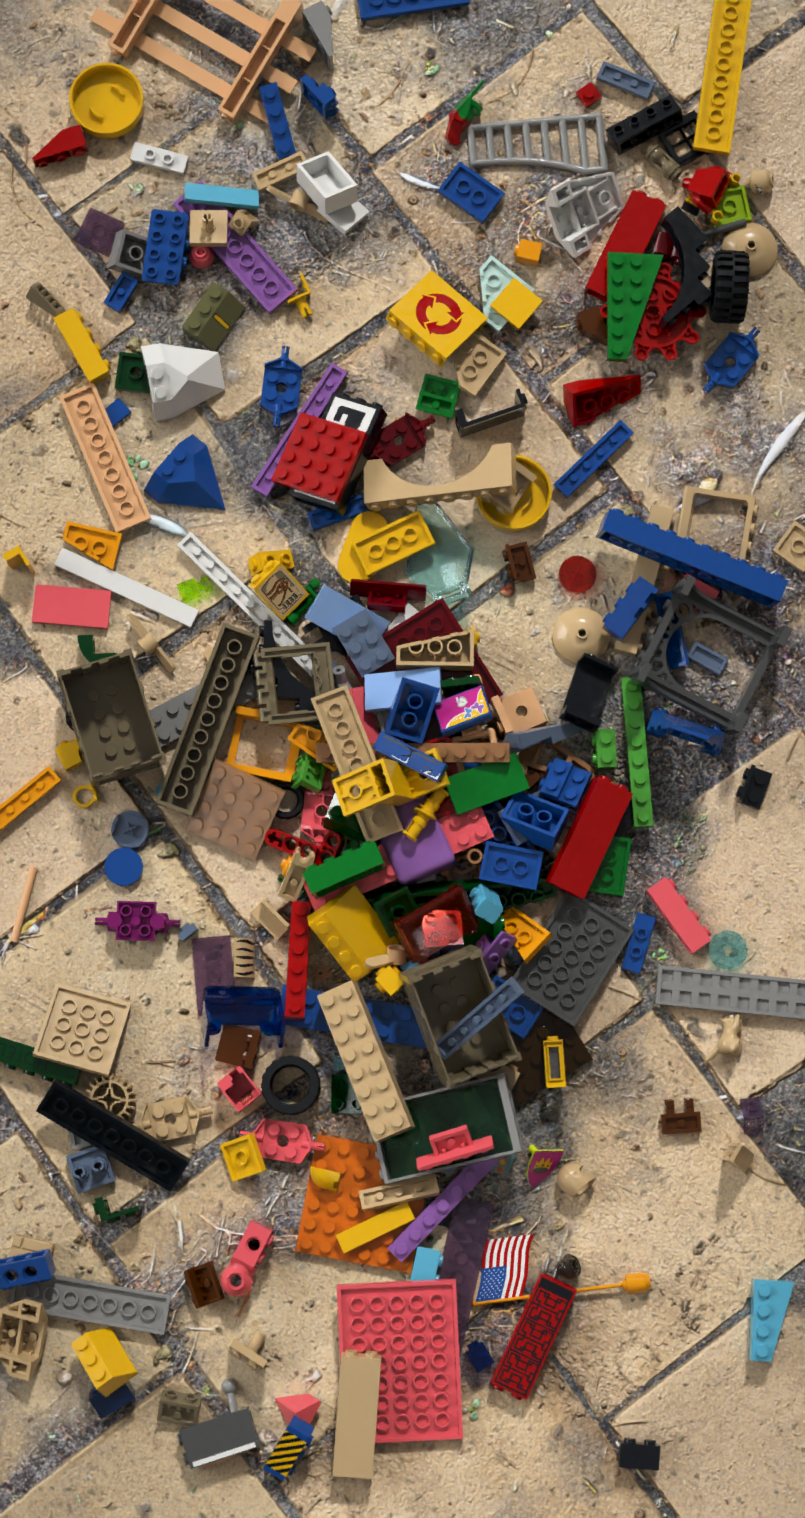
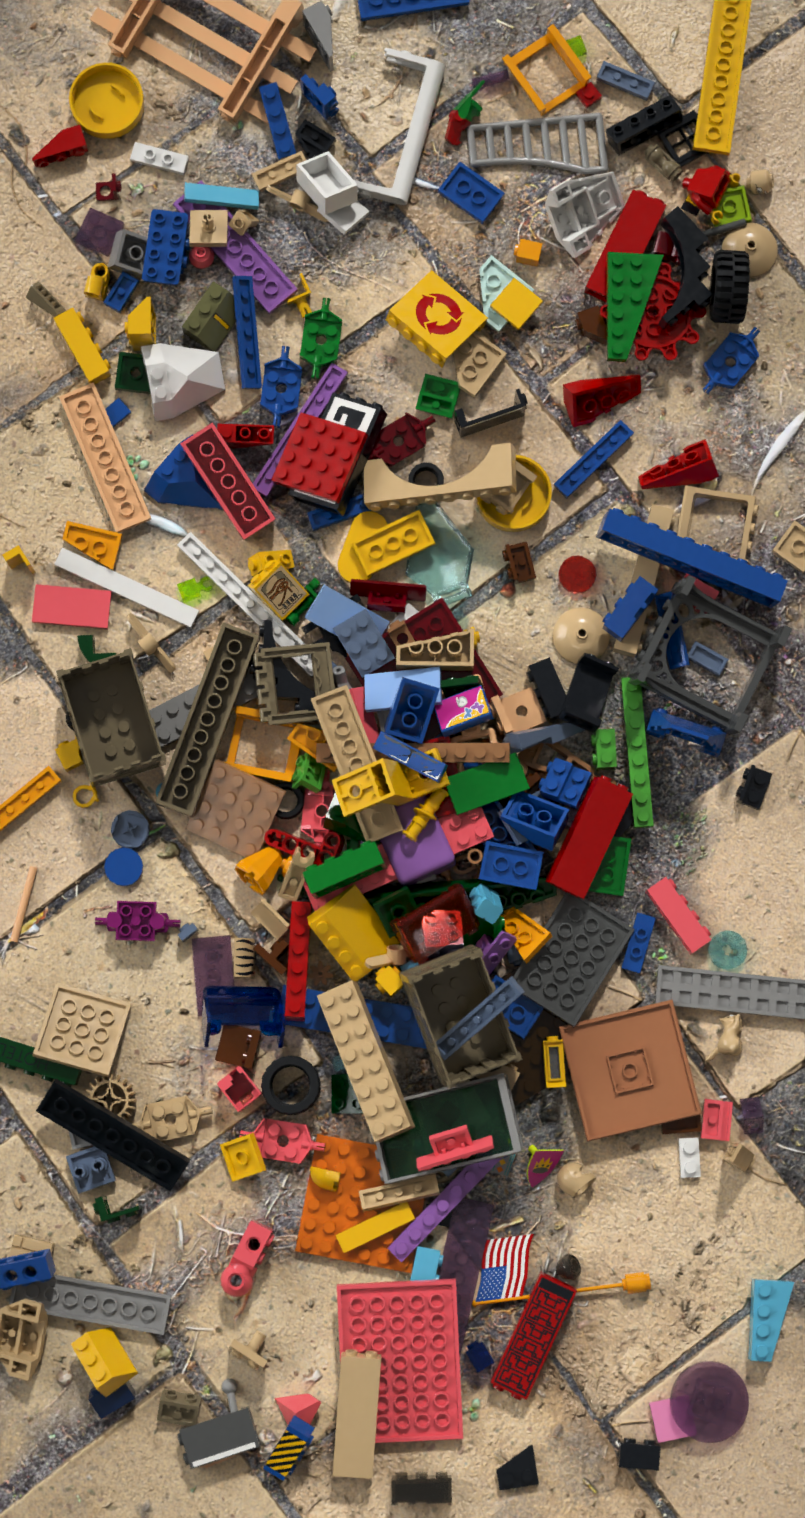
reddish brown bracket [184,1261,225,1309] -> none
none -> yellow piece [84,263,110,301]
none -> dark red bracket [96,173,122,201]
none -> yellow slope [125,297,156,351]
none -> coral brick [180,422,275,540]
none -> red slope [217,423,274,448]
none -> blue plate [232,276,262,389]
none -> light orange cone [234,847,283,896]
none -> reddish brown bracket [253,939,289,977]
none -> black wing [295,119,336,159]
none -> green plate [299,298,342,379]
none -> white piece [354,48,446,205]
none -> medium nougat bracket [387,620,415,648]
none -> clear smoke wedge [392,1472,452,1505]
none -> black tyre [408,463,444,486]
none -> clear purple pin [471,69,510,88]
none -> black wing [496,1444,539,1490]
none -> light orange piece [502,24,592,116]
none -> black brick [526,657,566,721]
none -> nougat tile [559,999,702,1142]
none -> clear neon green tile [566,35,587,57]
none -> red wedge [638,439,719,490]
none -> bright pink tile [649,1394,697,1443]
none -> clear purple plate [670,1361,749,1443]
none -> white plate [678,1137,701,1178]
none -> coral plate [700,1099,733,1141]

